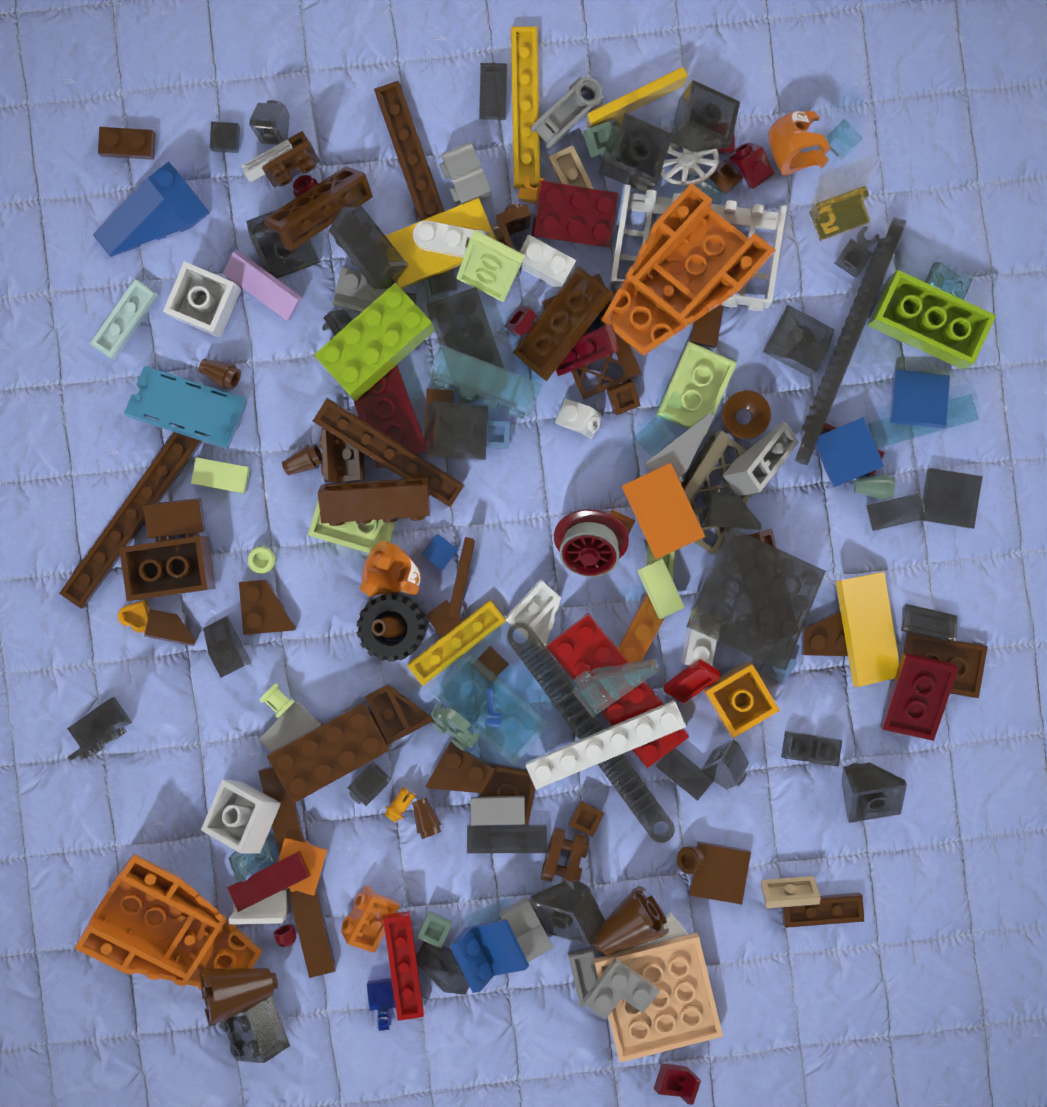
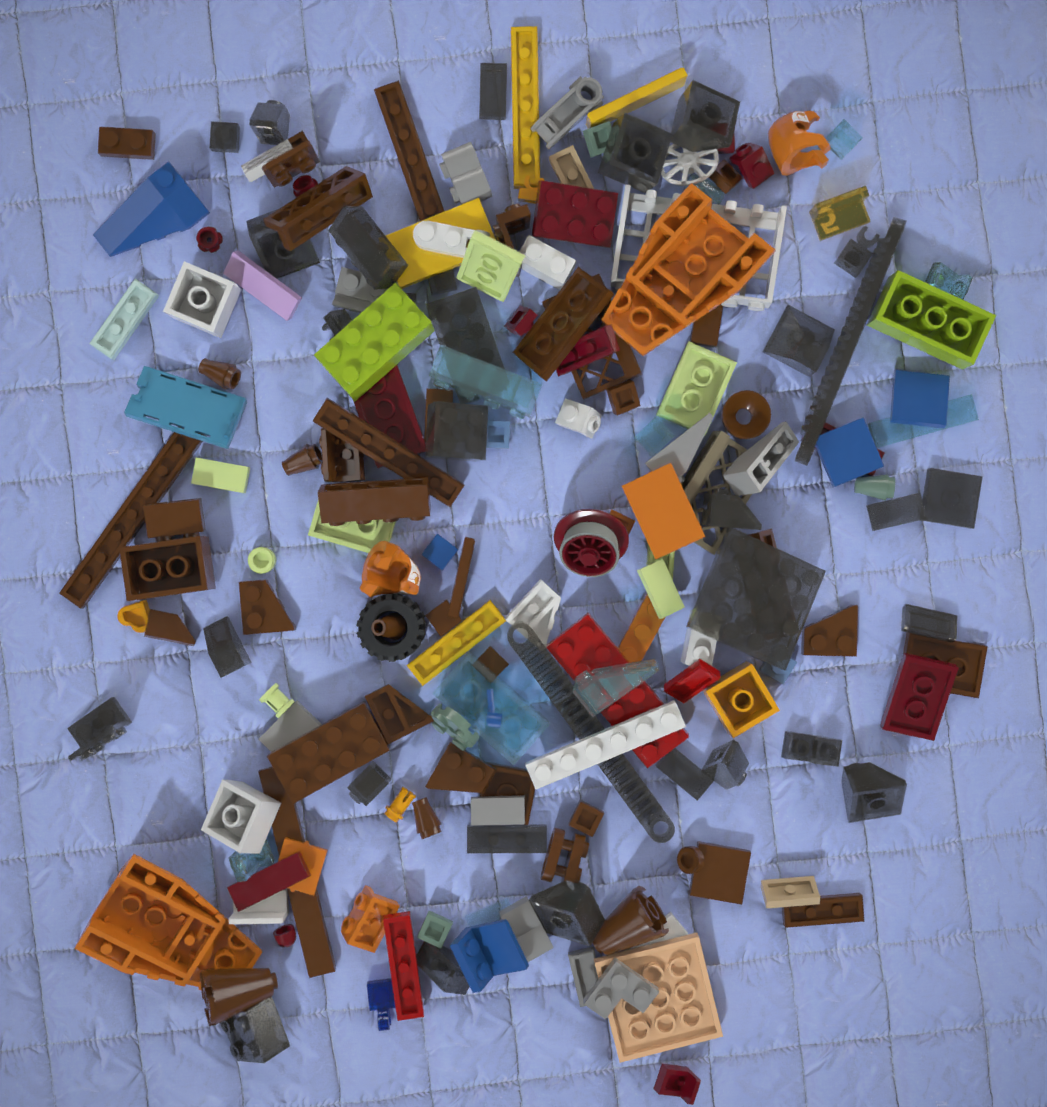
yellow tile [836,572,900,687] -> none
none -> dark red plate [196,227,223,253]

